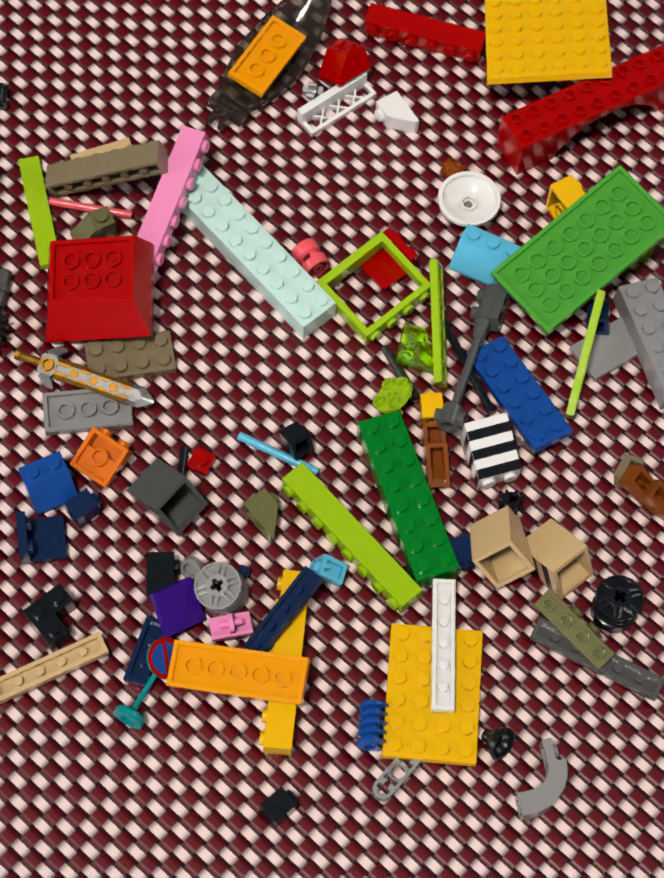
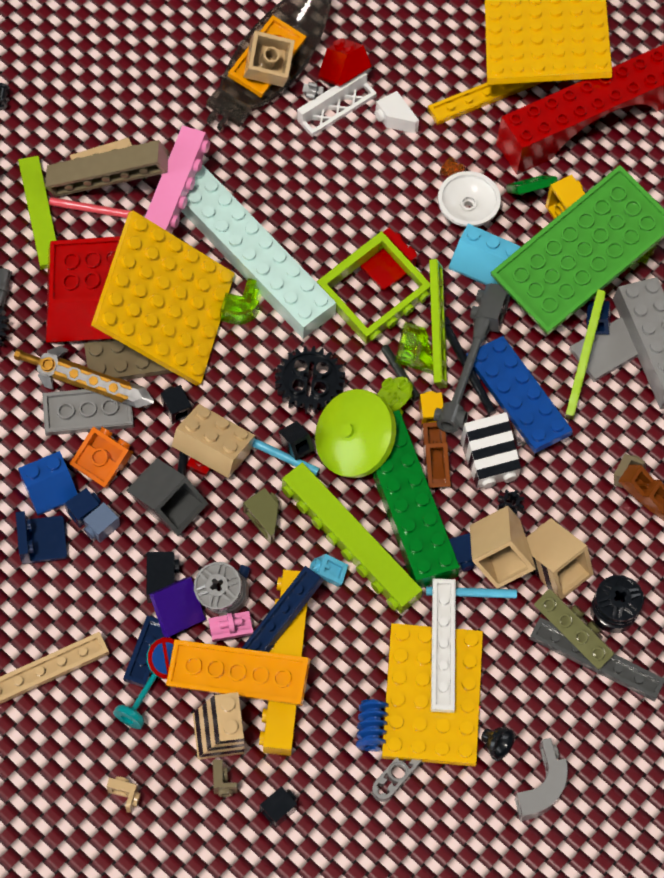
black brick [22,583,76,653] -> none
olive slope [70,206,117,239] -> none
light grey tile [179,556,203,580] -> none
coral wheel [291,238,330,278] -> none
red brick [363,3,486,63] -> none
none -> sand blue brick [83,502,120,543]
none -> yellow plate [91,210,235,386]
none -> tan bracket [106,776,141,813]
none -> black brick [161,385,192,424]
none -> tan brick [172,404,255,478]
none -> tan slope [193,692,245,760]
none -> dark tan bracket [213,760,237,797]
none -> clear neon green brick [220,278,259,325]
none -> tan brick [244,31,295,87]
none -> black gear [275,346,345,414]
none -> lime dish [315,389,396,478]
none -> medium azure bar [426,586,517,599]
none -> yellow tile [428,82,544,125]
none -> green tile [506,175,558,194]

